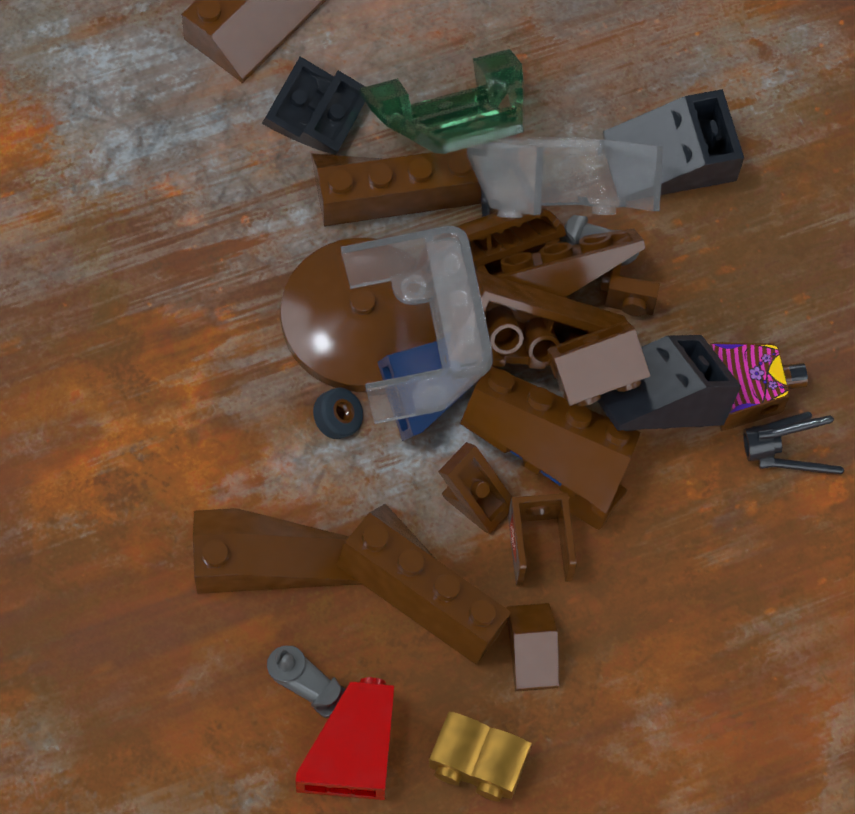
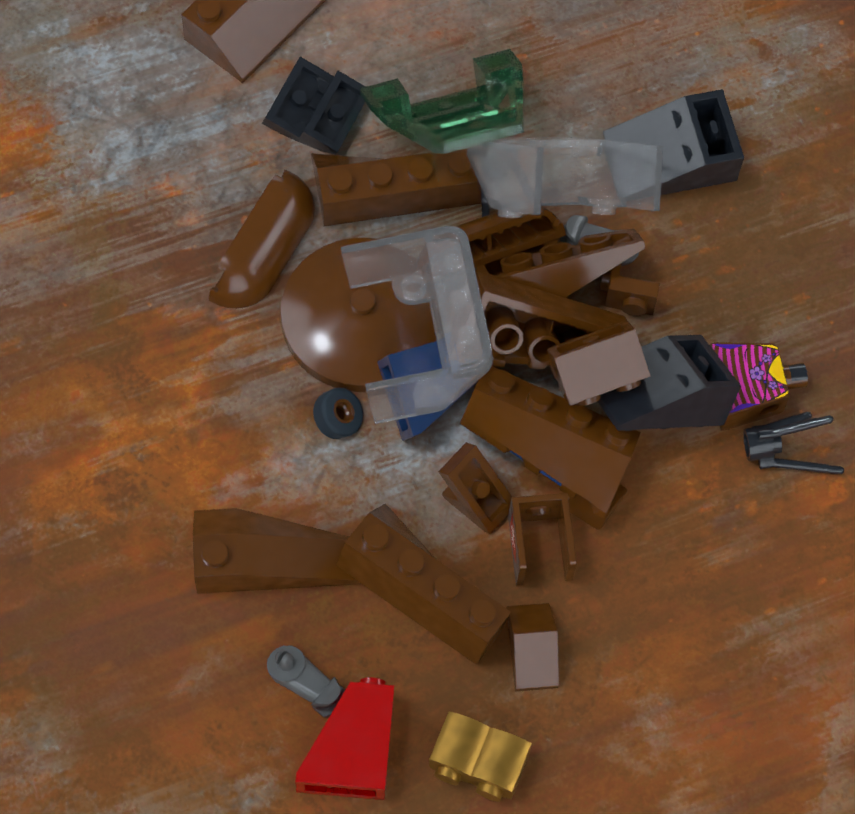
none -> reddish brown brick [209,170,315,309]

